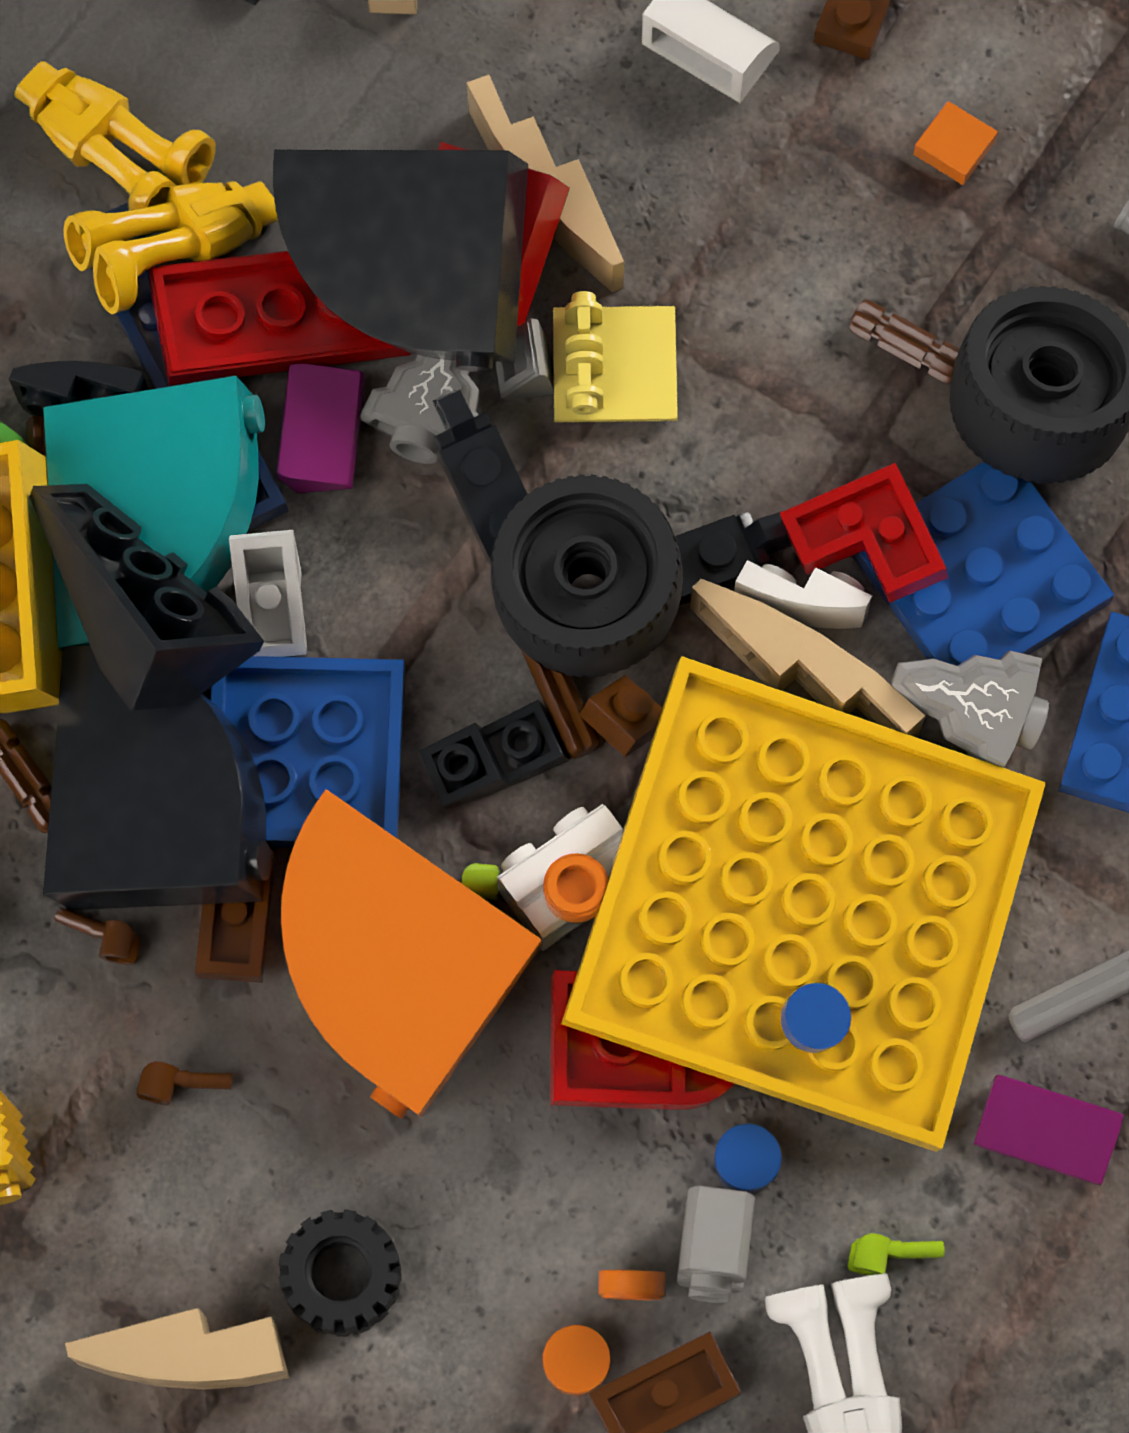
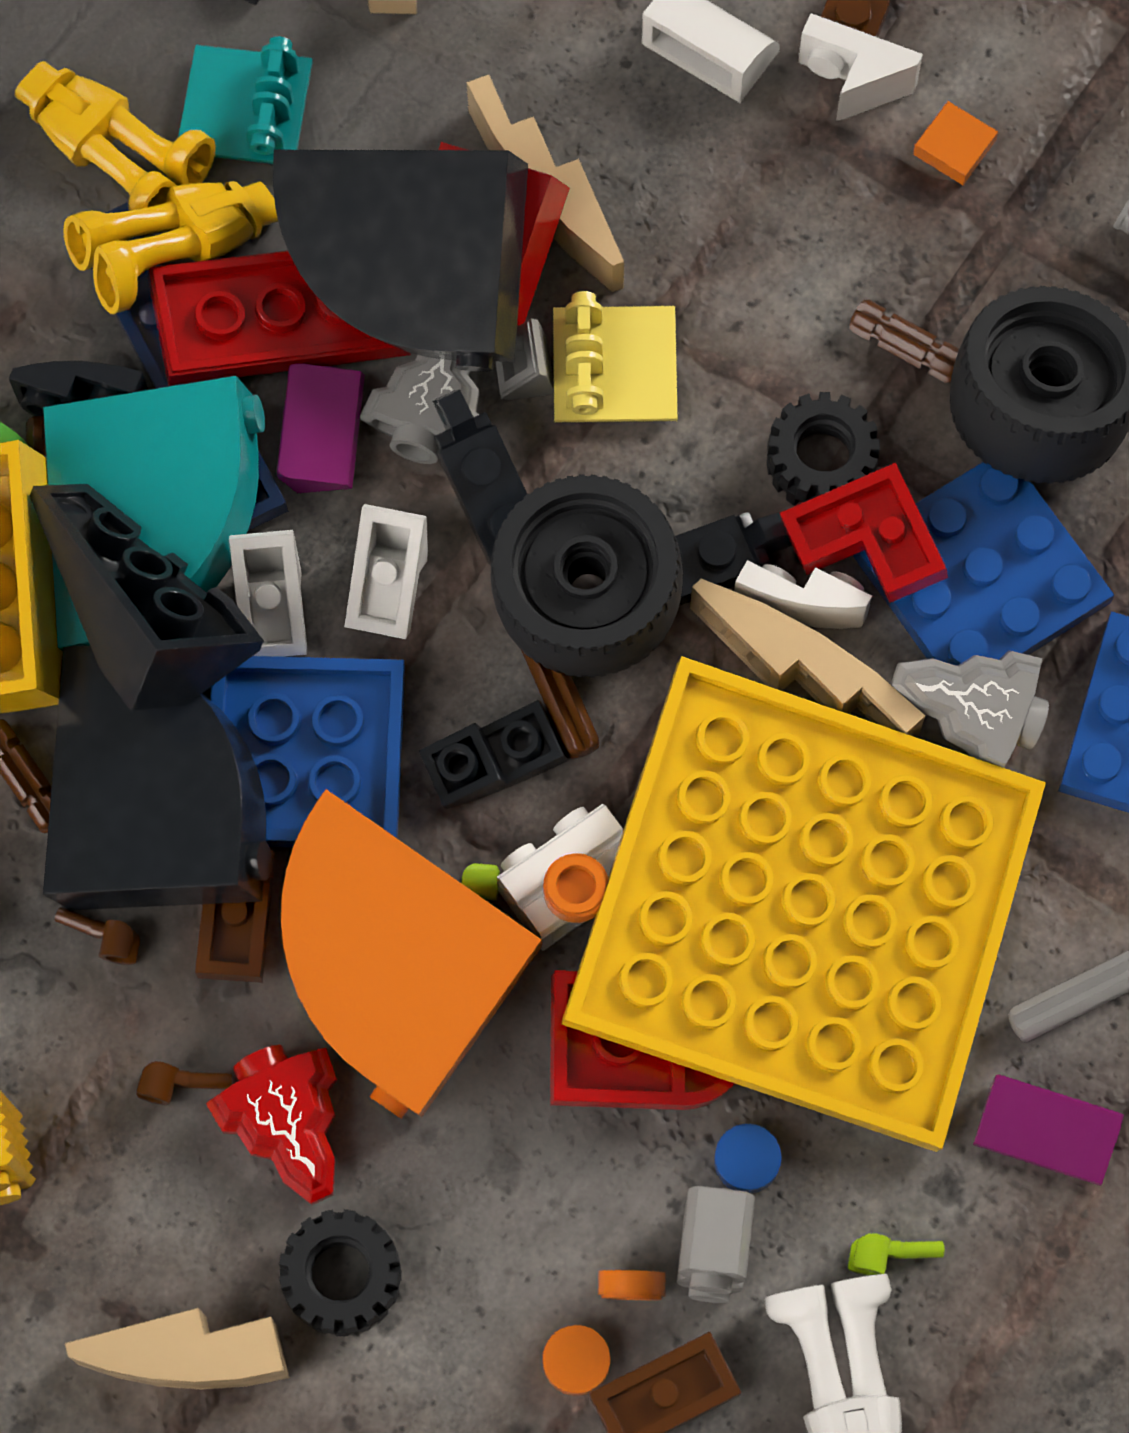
reddish brown plate [579,675,663,757] -> none
blue tile [781,983,851,1053] -> none
none -> teal hinge [178,36,313,164]
none -> red rock [205,1044,337,1205]
none -> white slope [344,504,428,639]
none -> black tyre [767,392,880,506]
none -> white slope [798,13,923,121]

